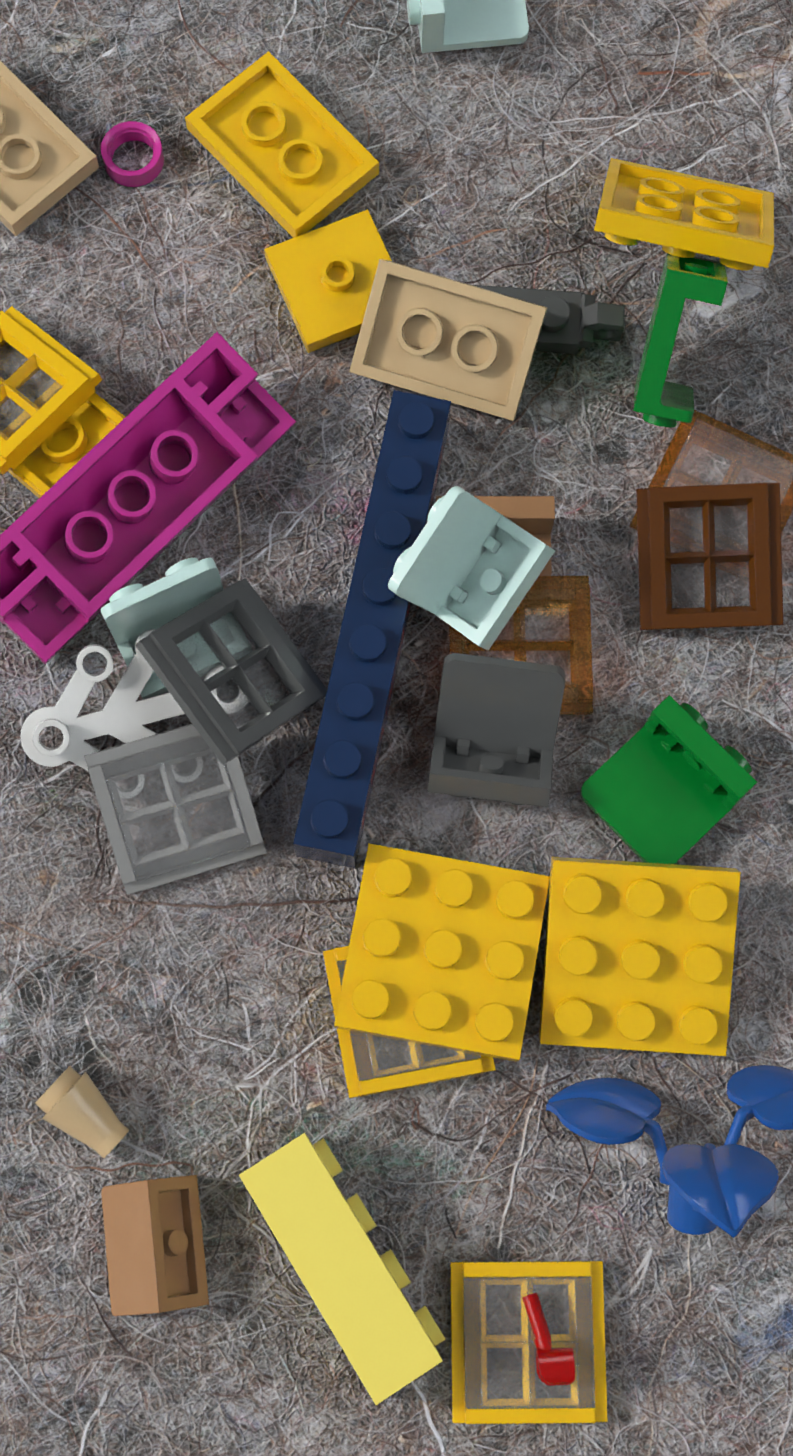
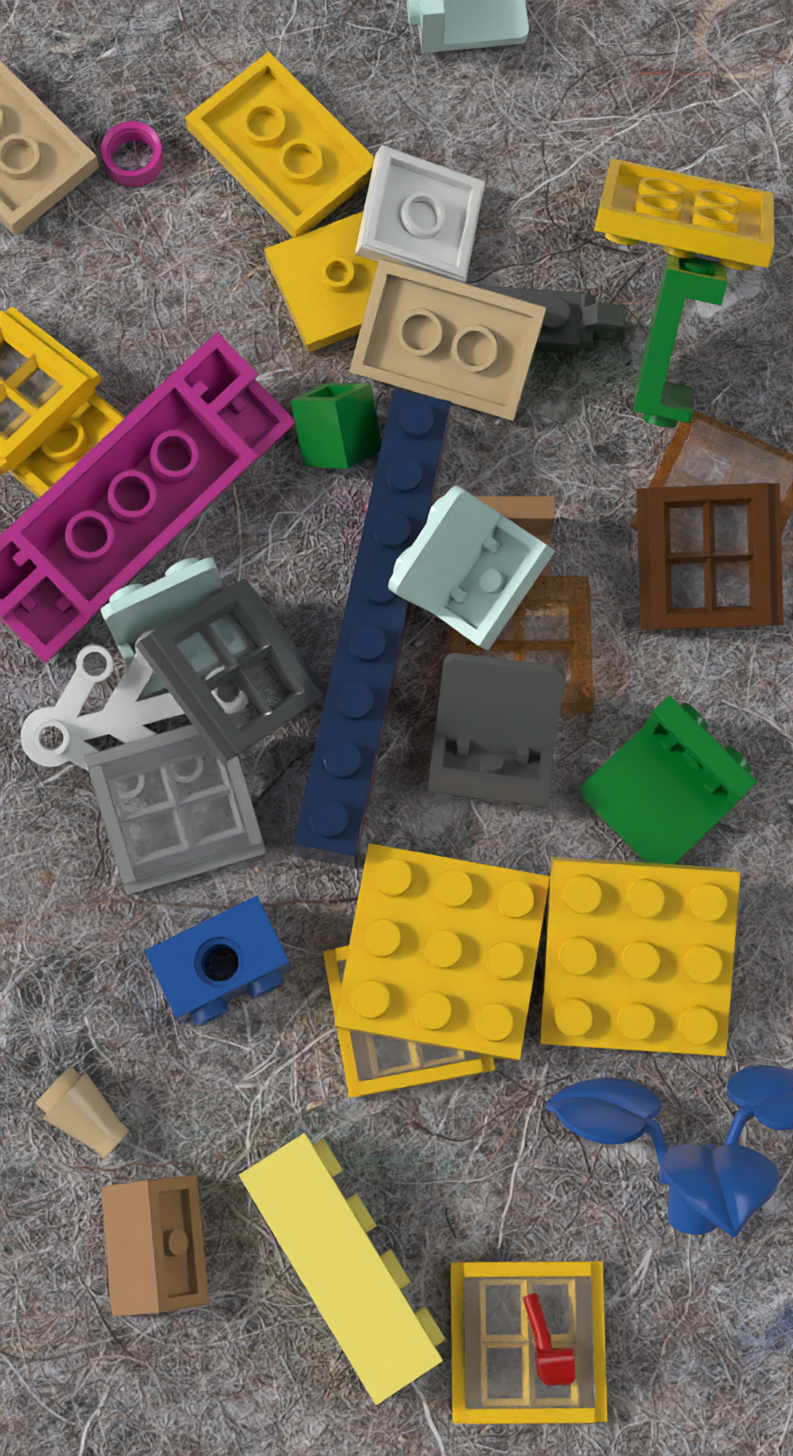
none -> blue brick [144,895,292,1027]
none -> green panel [291,382,382,469]
none -> white plate [355,145,485,283]

